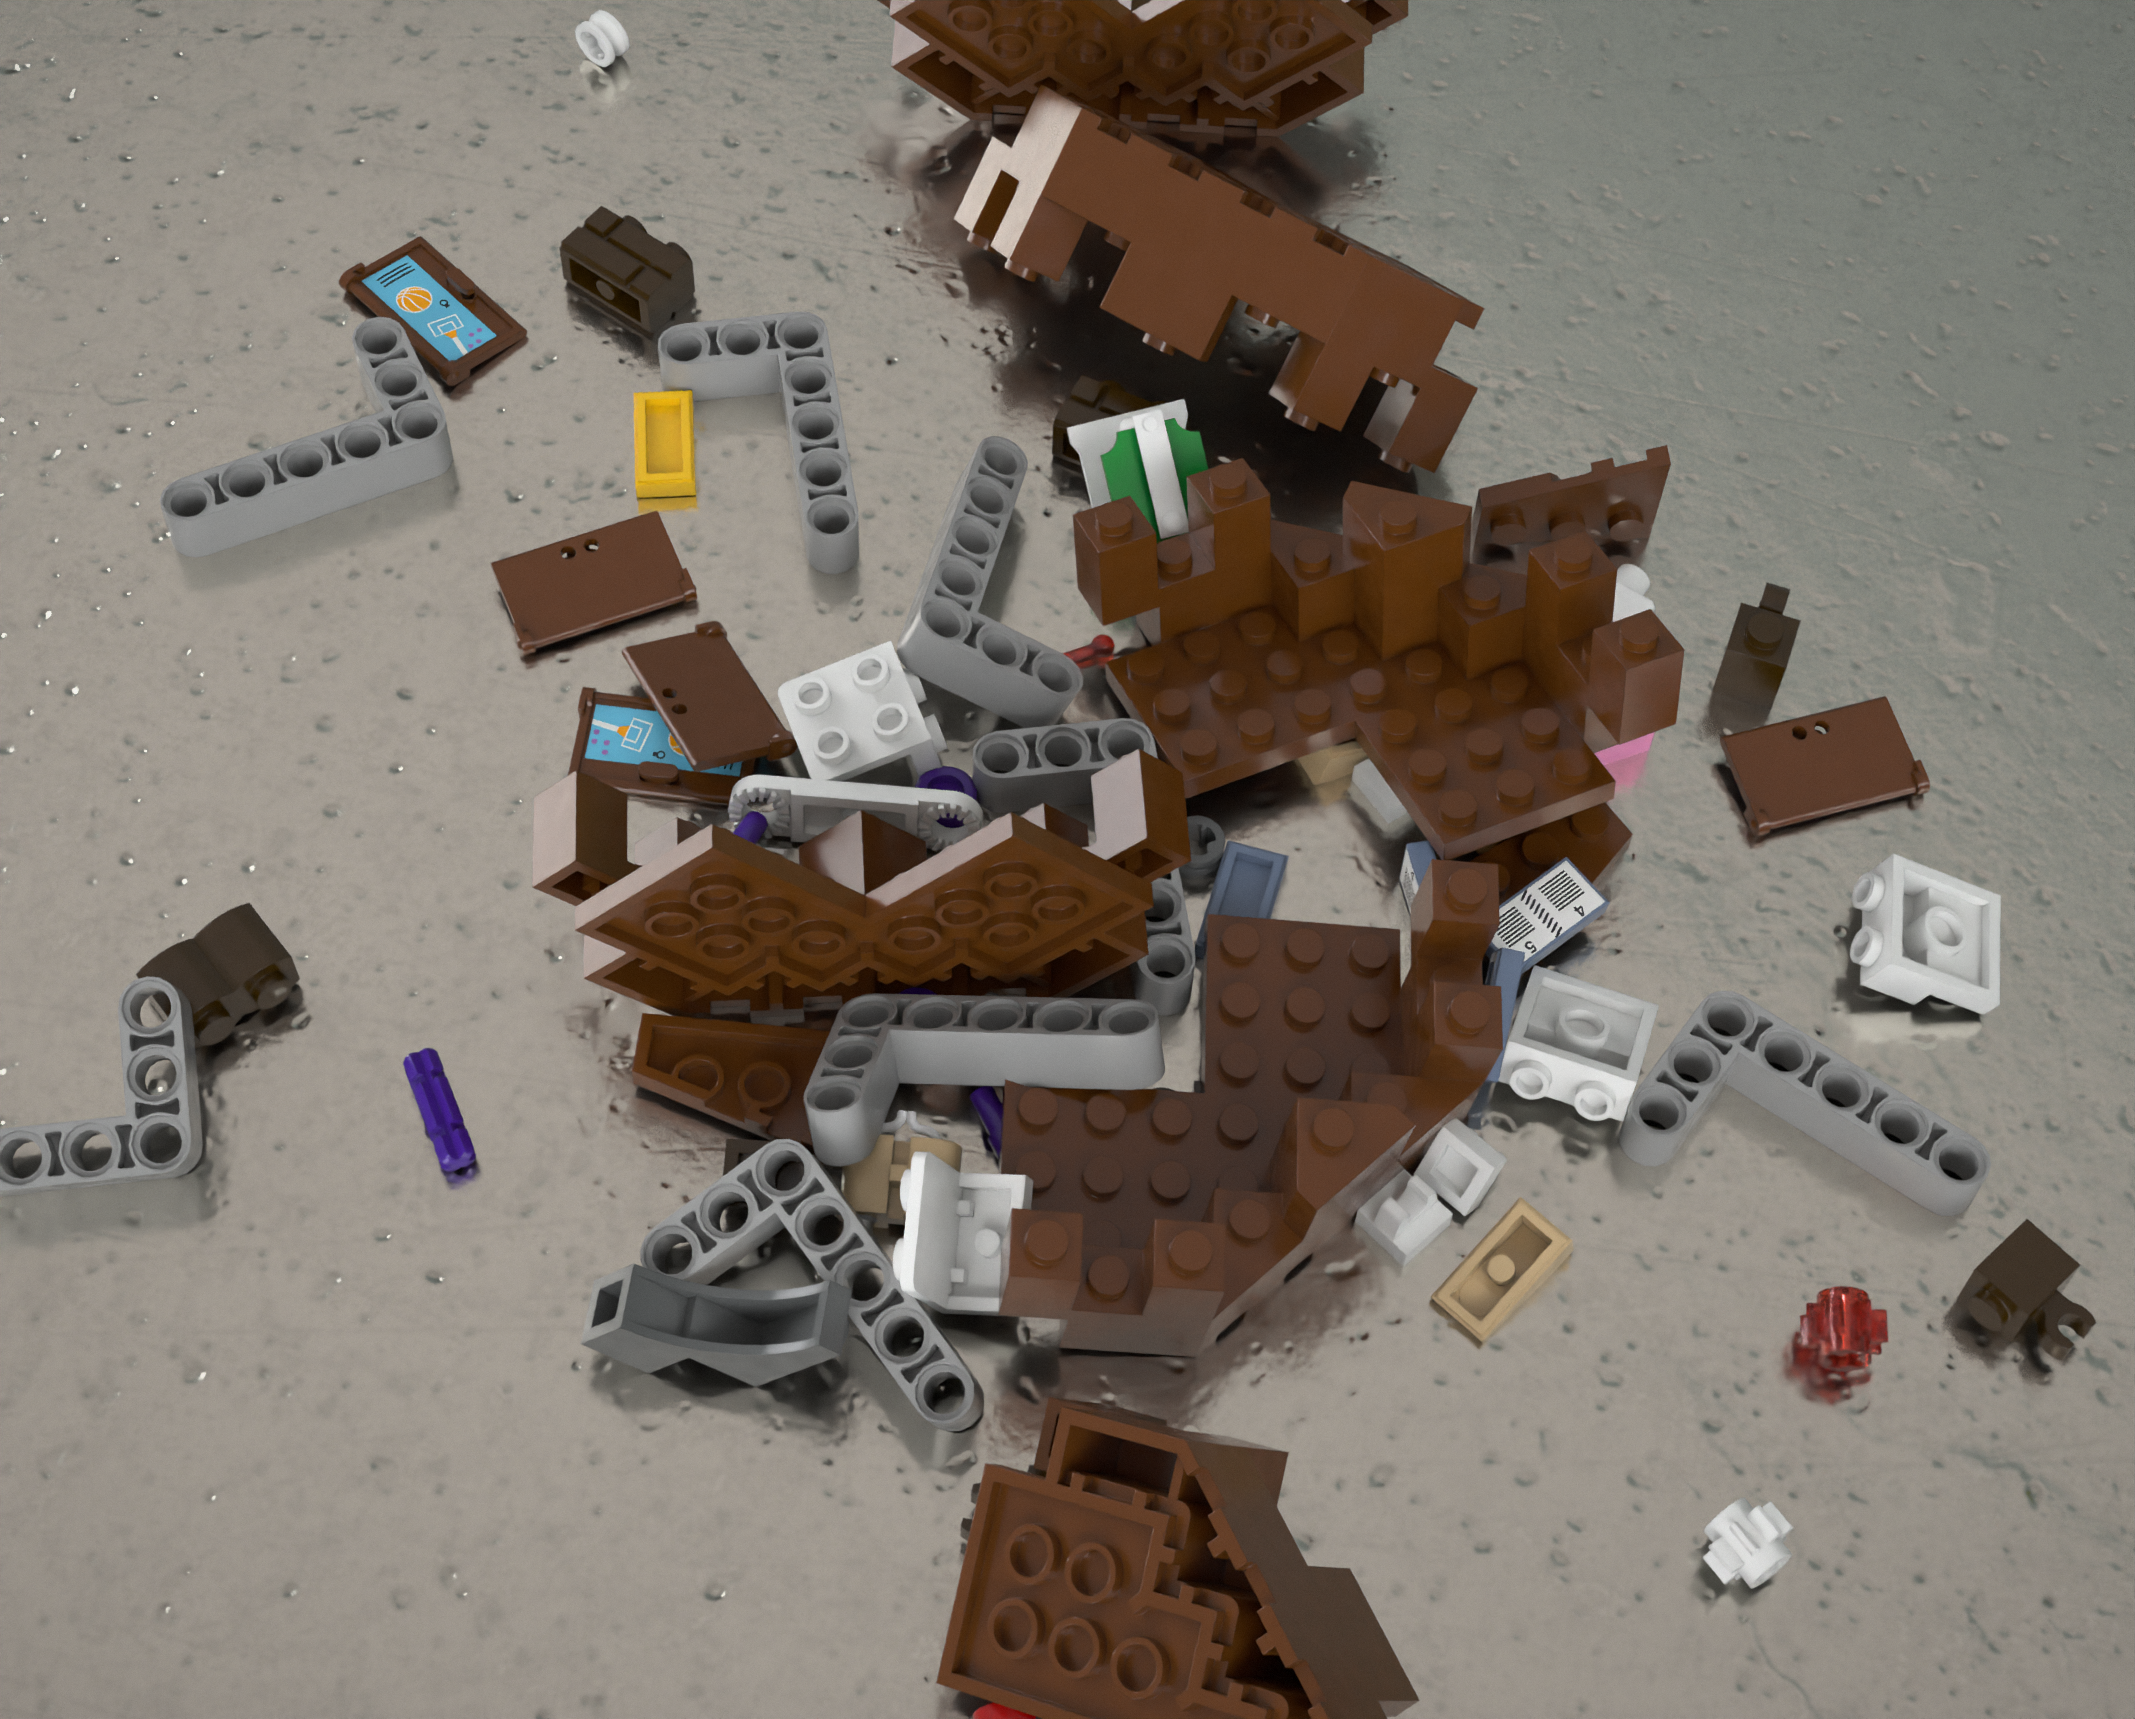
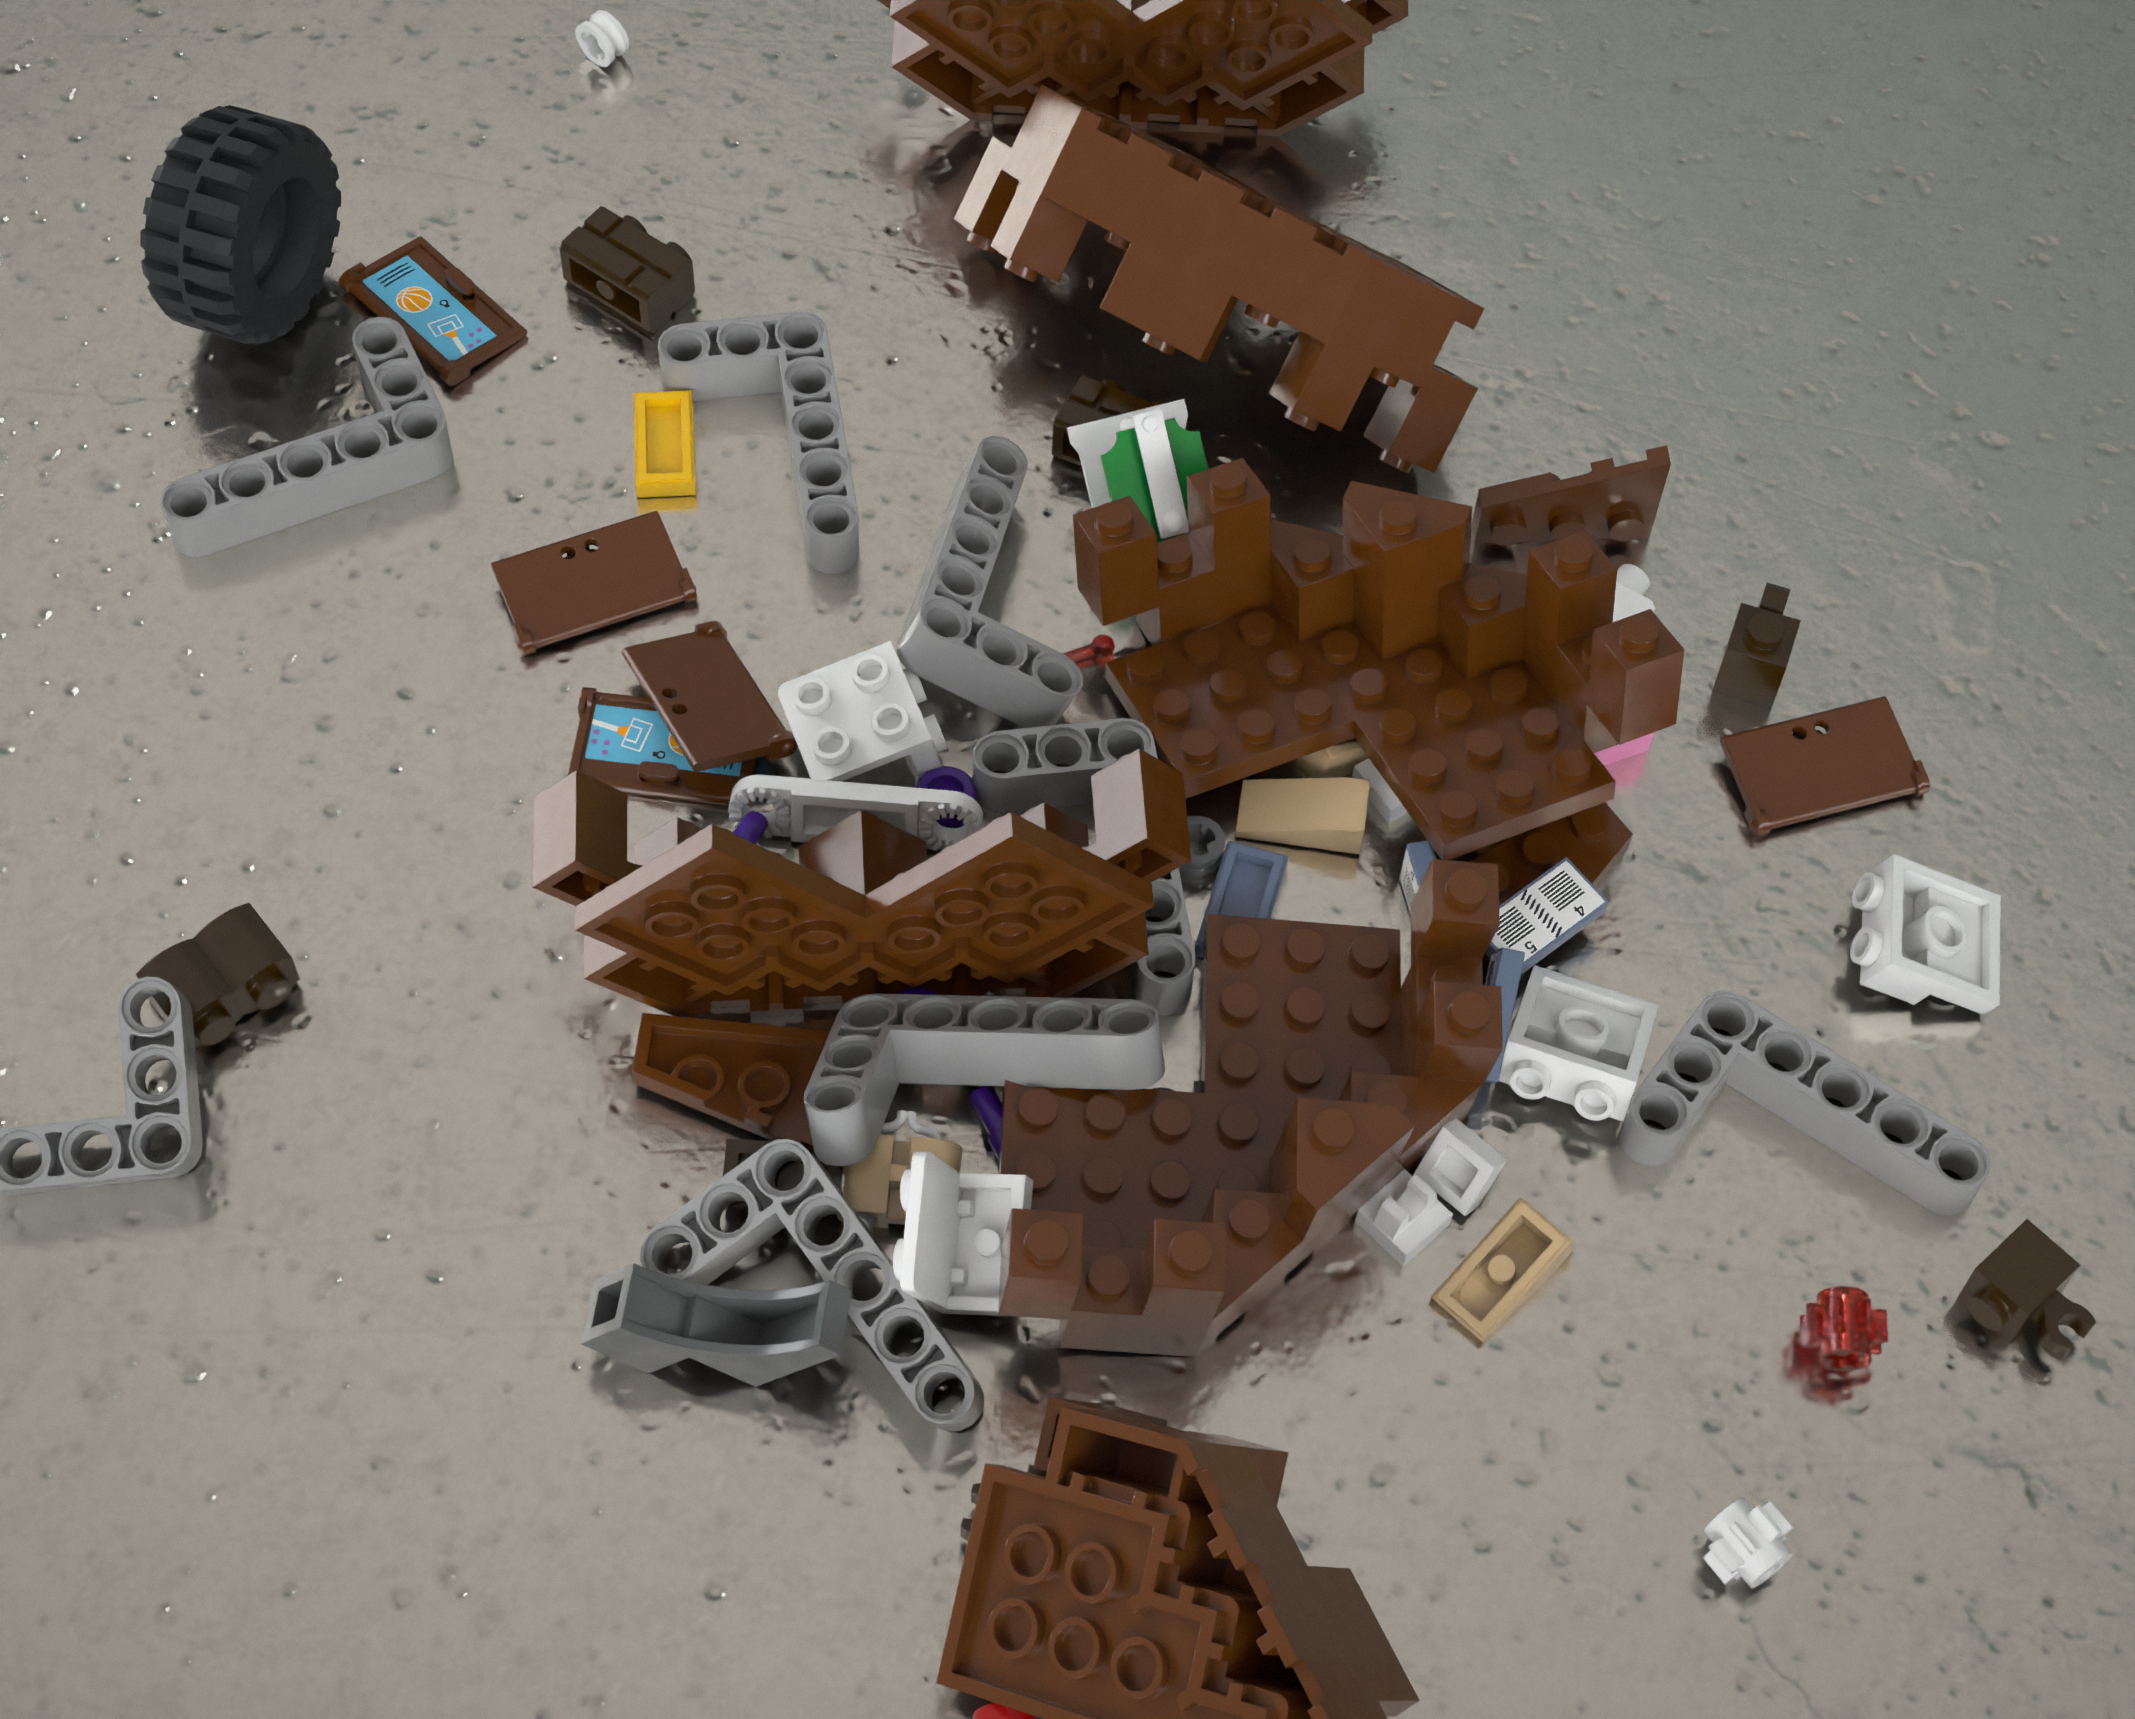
dark purple axle [403,1048,476,1172] -> none
none -> black tyre [140,105,341,345]
none -> tan slope [1235,777,1370,855]

